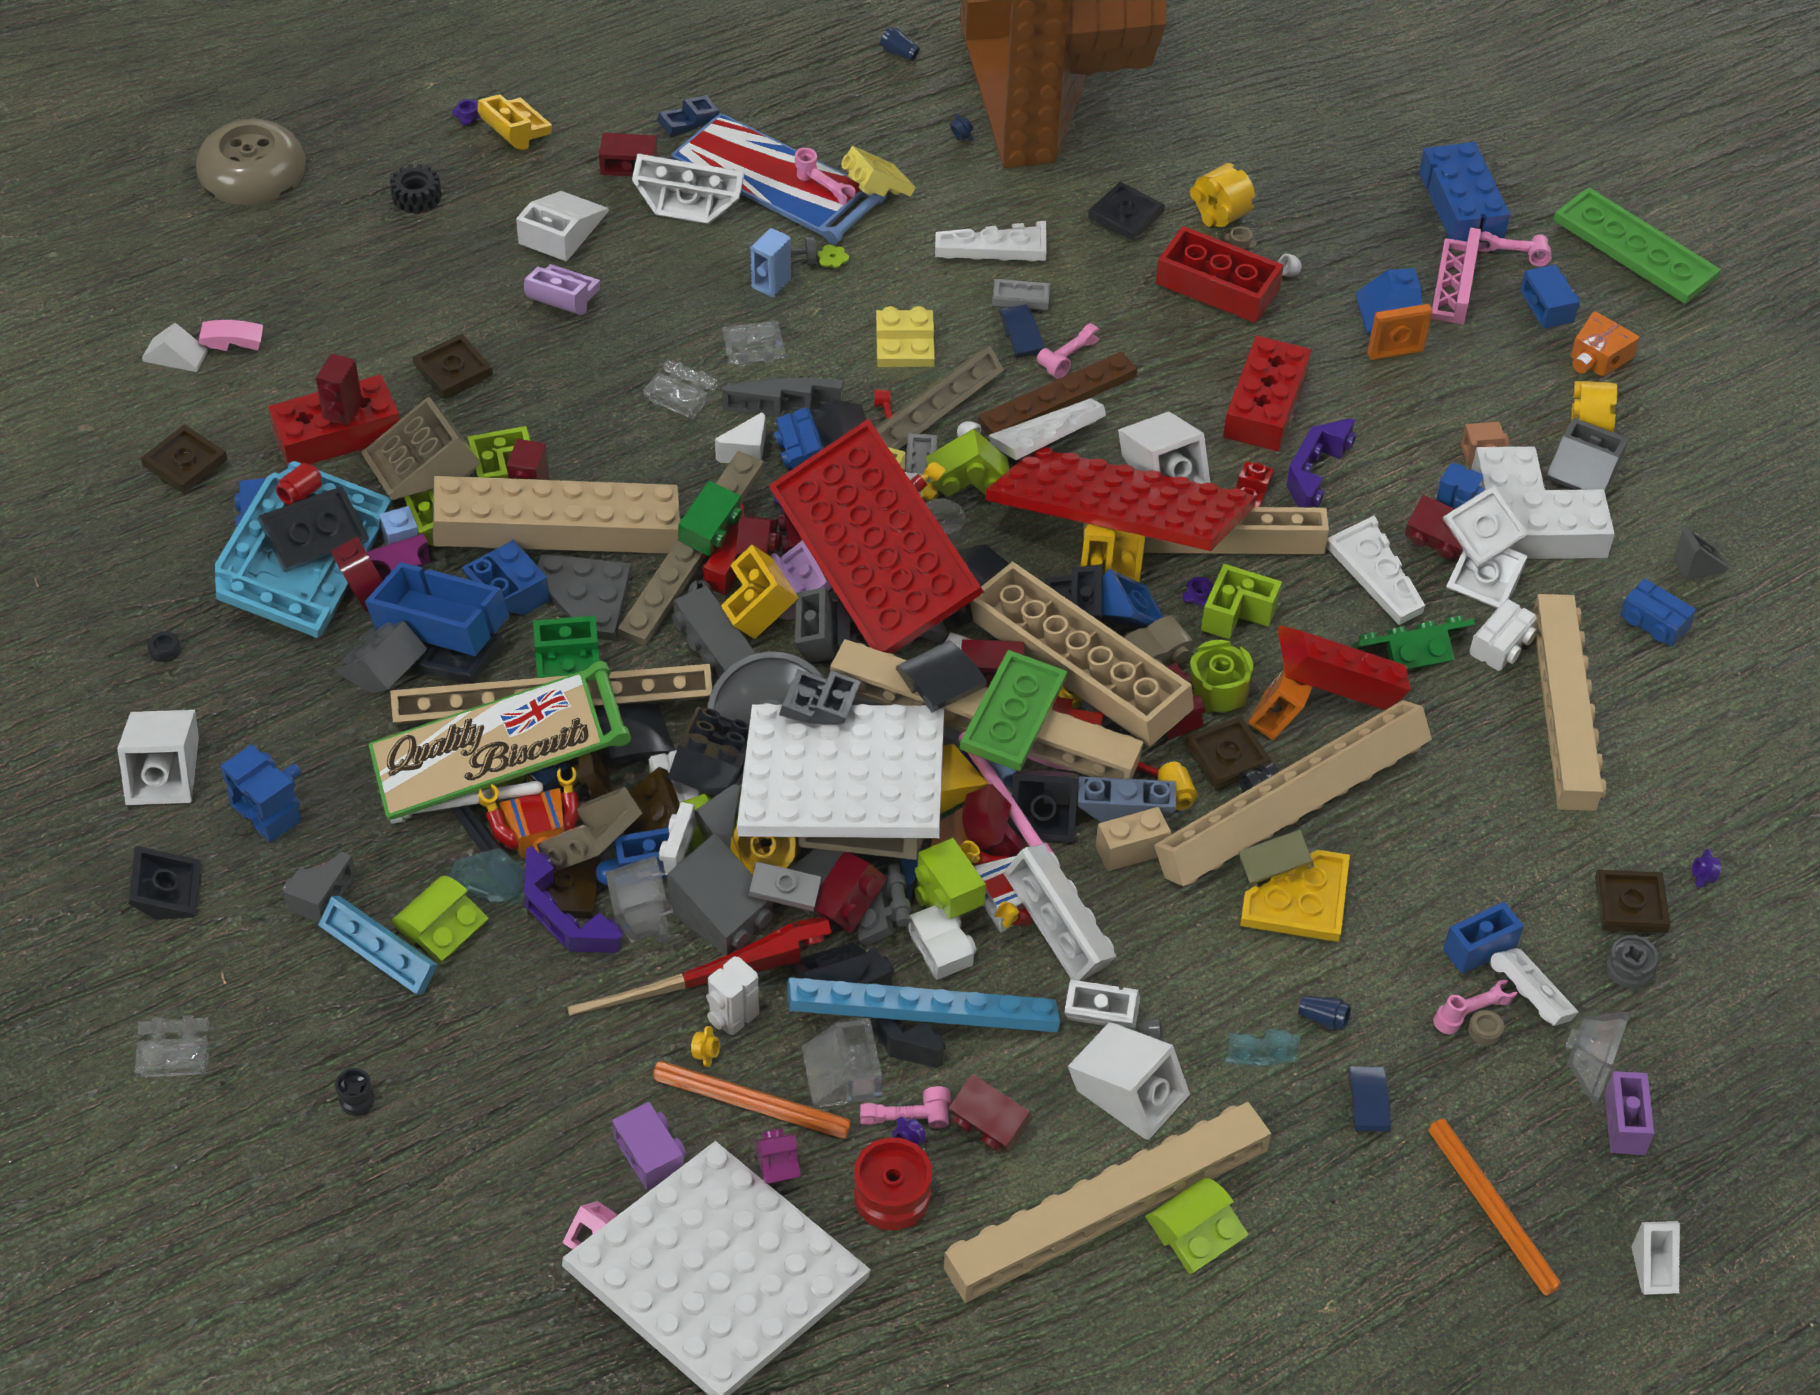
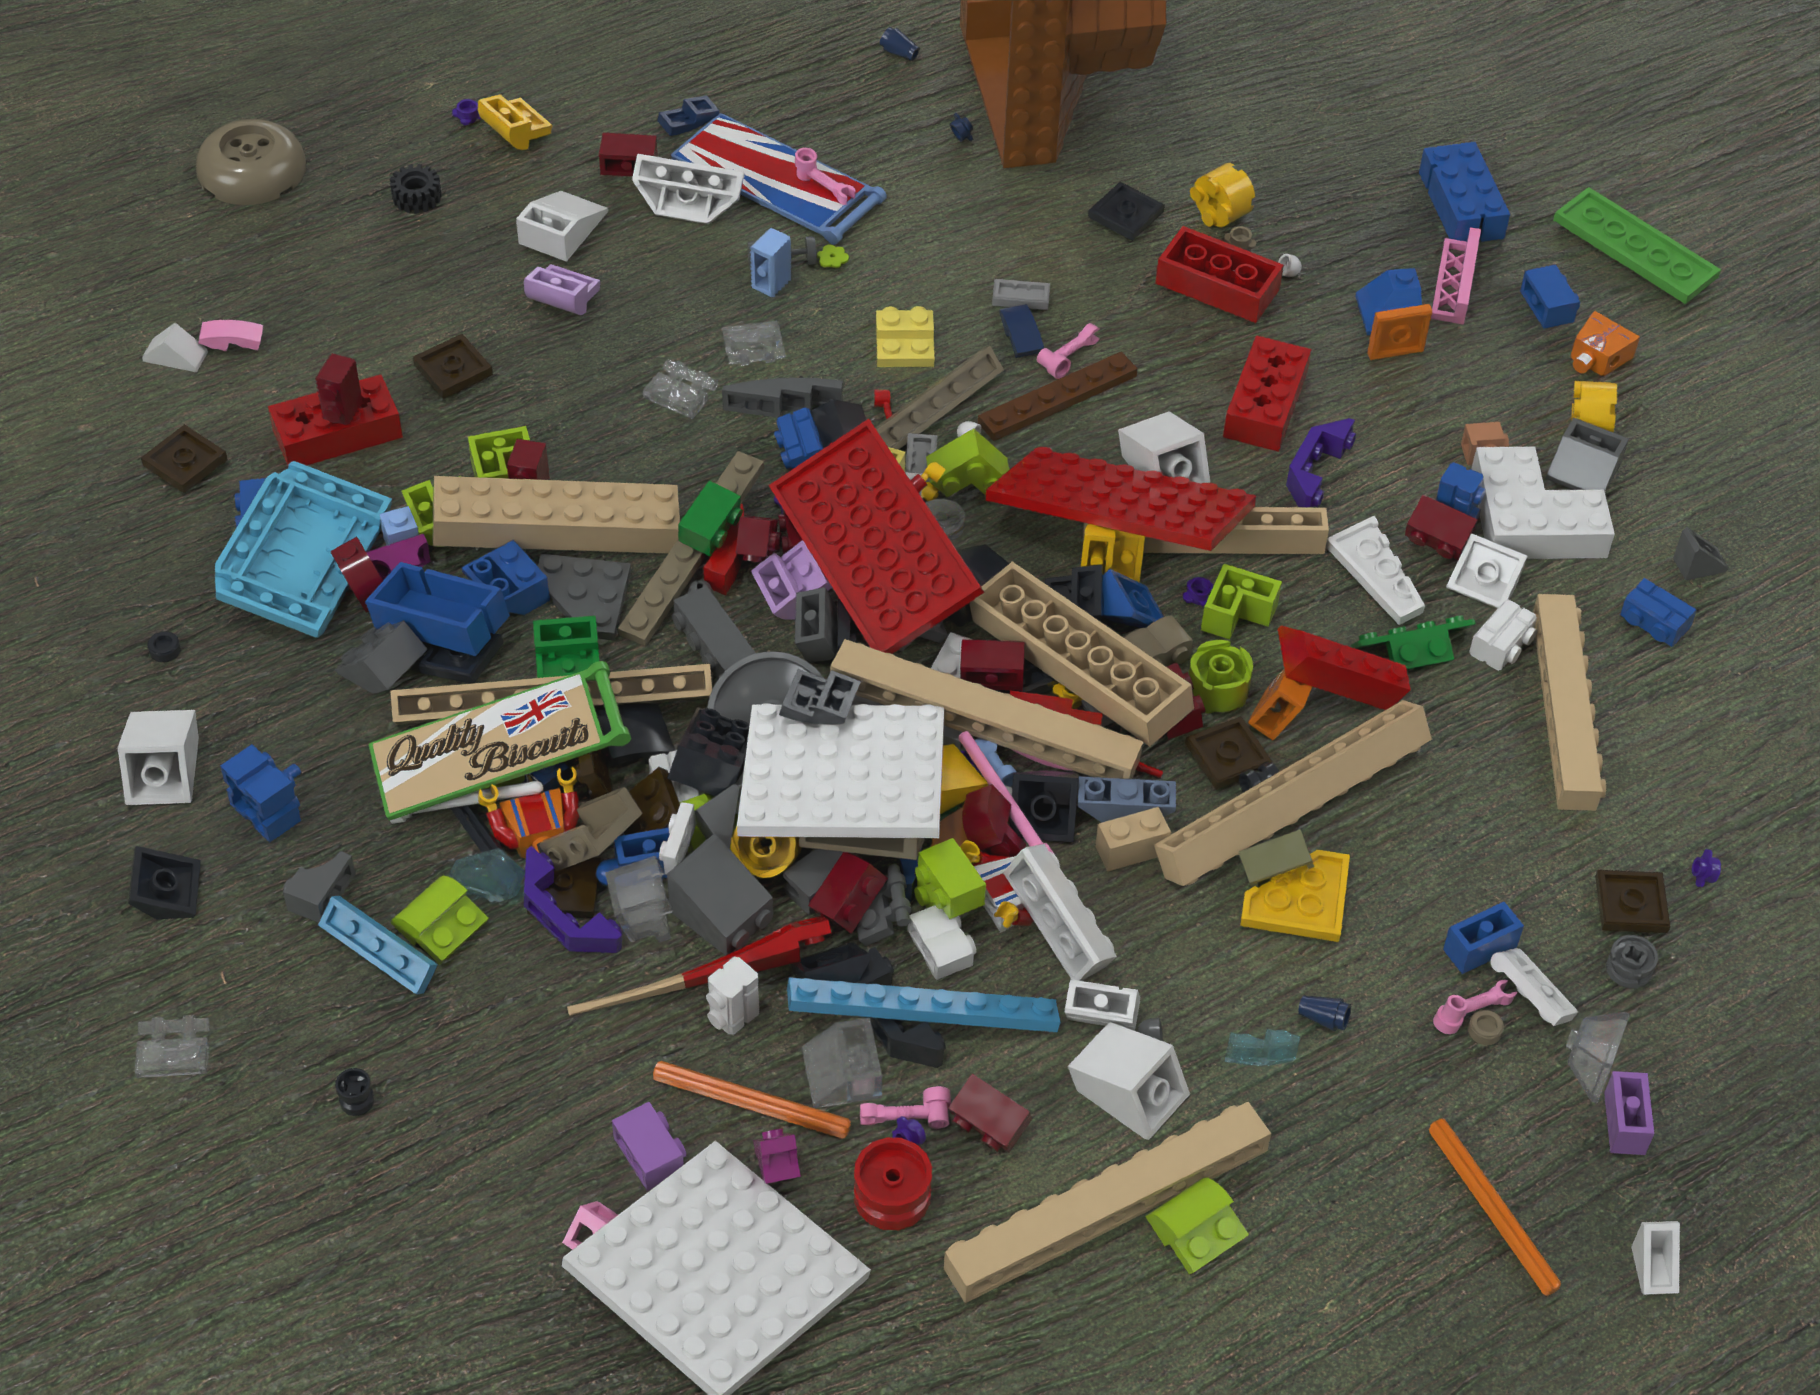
black tile [258,486,369,572] -> none
red brick [276,463,322,505] -> none
dark tan slope [361,396,481,500] -> none
yellow plate [691,1026,720,1067] -> none
white slope [715,412,766,463] -> none
yellow brick [721,545,799,639] -> none
light grey plate [748,861,821,911] -> none
light yellow plate [841,146,916,197] -> none
black slope [896,640,987,713] -> none
white wing [935,221,1047,262] -> none
bright green plate [960,650,1068,772] -> none
white wing [989,398,1106,460] -> none
yellow brick [1157,762,1198,810] -> none
red slope [1235,461,1274,507] -> none
dark blue slope [1348,1066,1391,1132] -> none
white plate [1443,485,1529,568] -> none
bright pink brick [1478,231,1552,267] -> none

